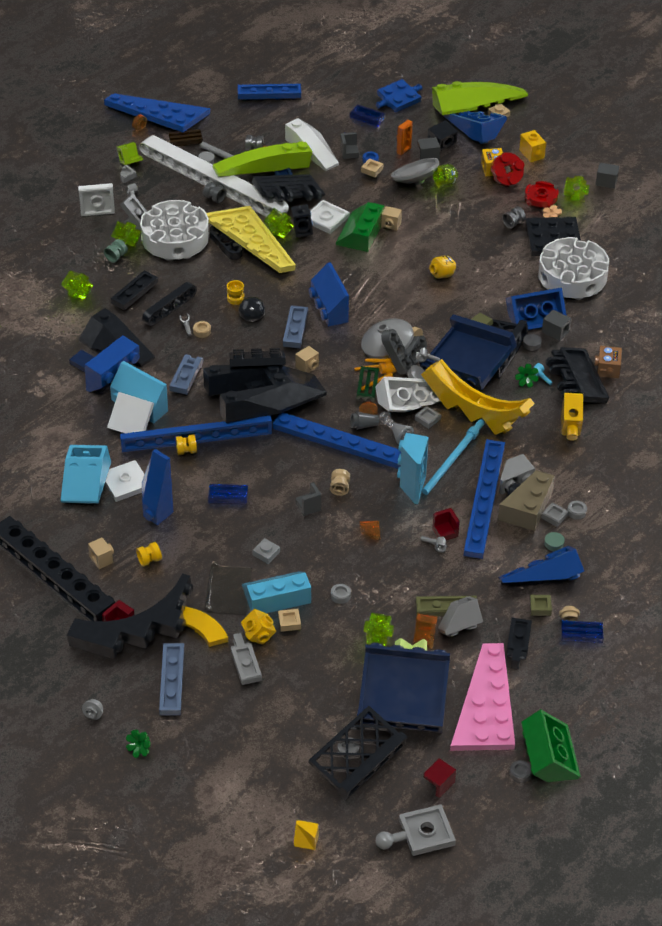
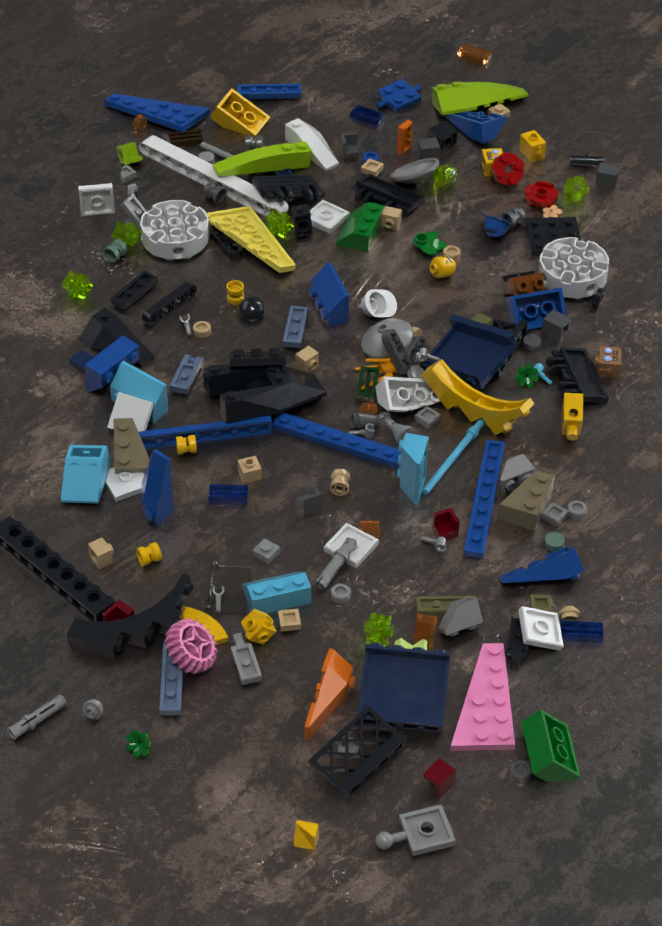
none -> light grey pin [7,694,67,740]
none -> dark tan wing [113,418,150,473]
none -> bright pink gear [164,618,218,675]
none -> yellow slope [210,88,270,137]
none -> light grey hand [212,586,225,613]
none -> tan plate [238,456,262,484]
none -> orange wedge [304,648,356,741]
none -> light grey pin [314,537,357,590]
none -> white tile [324,523,379,568]
none -> light grey hand [348,423,375,438]
none -> black hinge [351,174,425,213]
none -> white piece [358,289,397,317]
none -> green plate [413,231,447,255]
none -> tan tile [443,245,460,261]
none -> clear orange tile [457,44,492,64]
none -> blue piece [480,213,513,238]
none -> dark orange hips [501,271,545,296]
none -> white tile [518,606,564,651]
none -> black pin [570,154,603,167]
none -> black tile [592,287,606,306]

